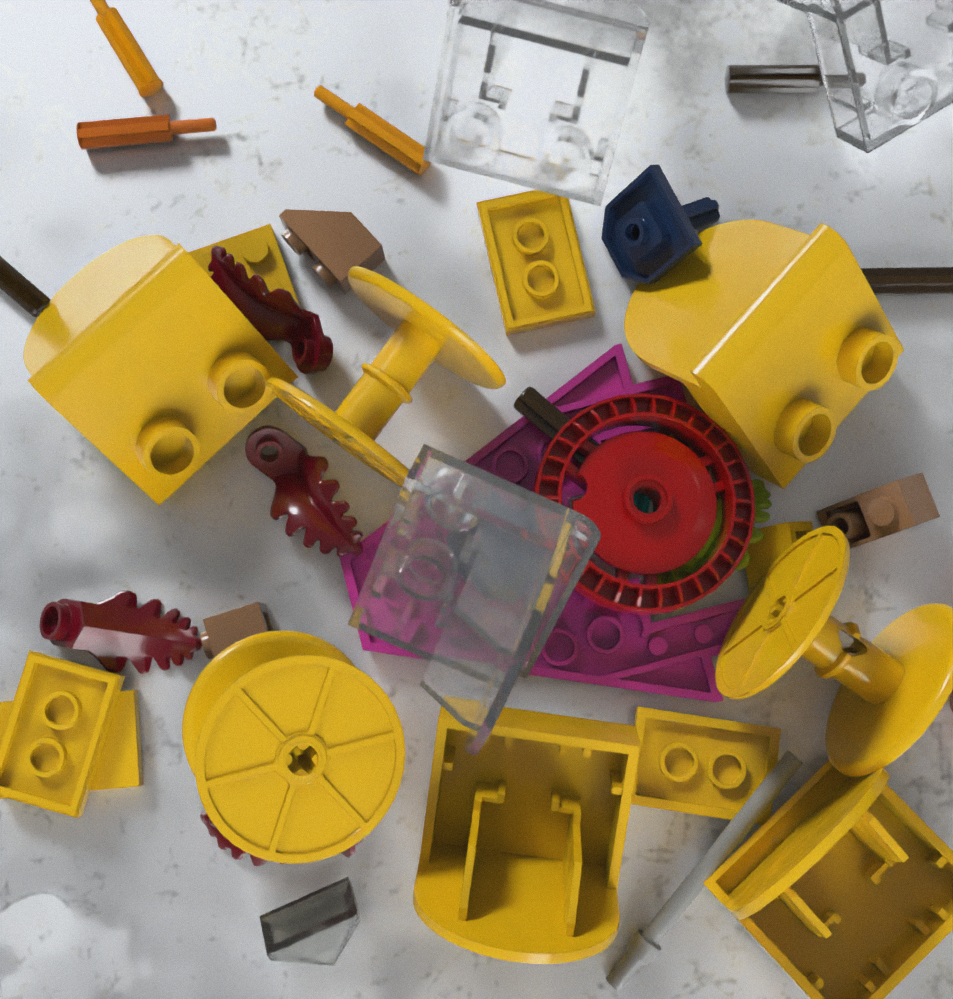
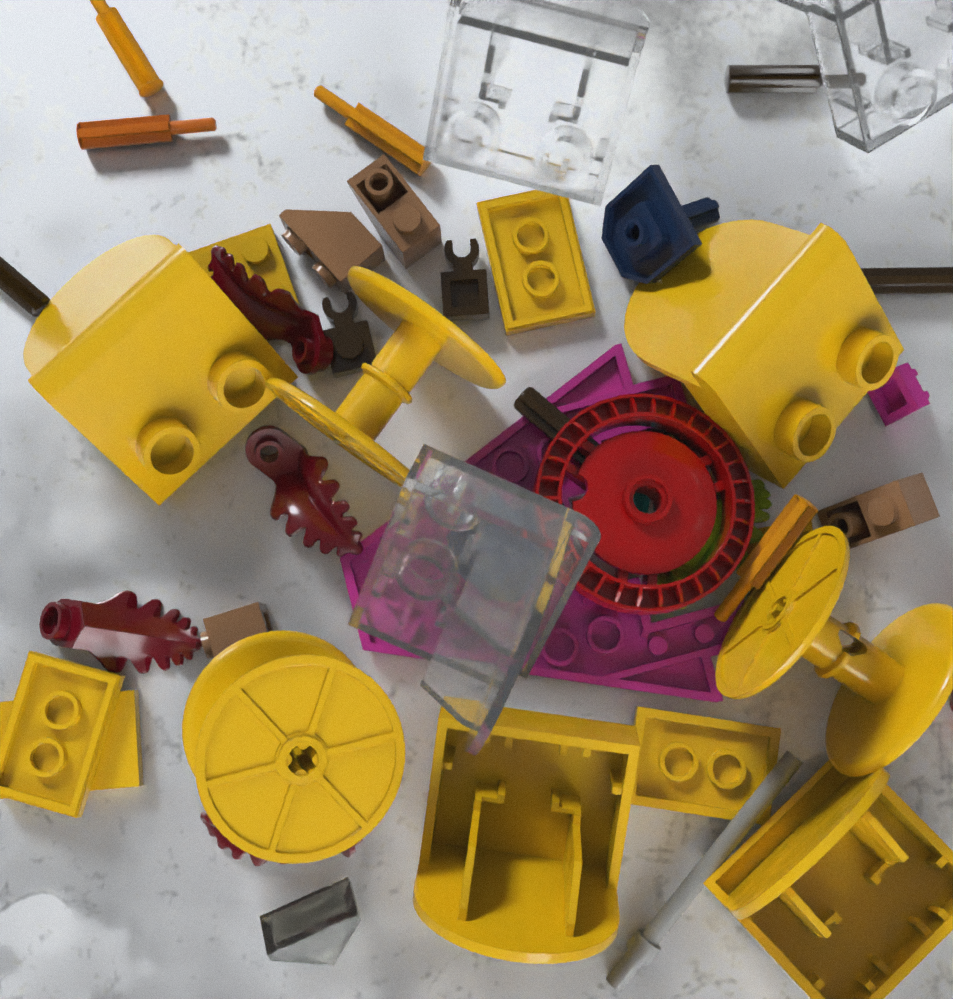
none -> dark brown plate [322,291,376,378]
none -> medium nougat slope [347,154,442,269]
none -> dark brown plate [440,238,490,321]
none -> light orange axle [714,494,819,622]
none -> dark pink tile [867,362,930,427]

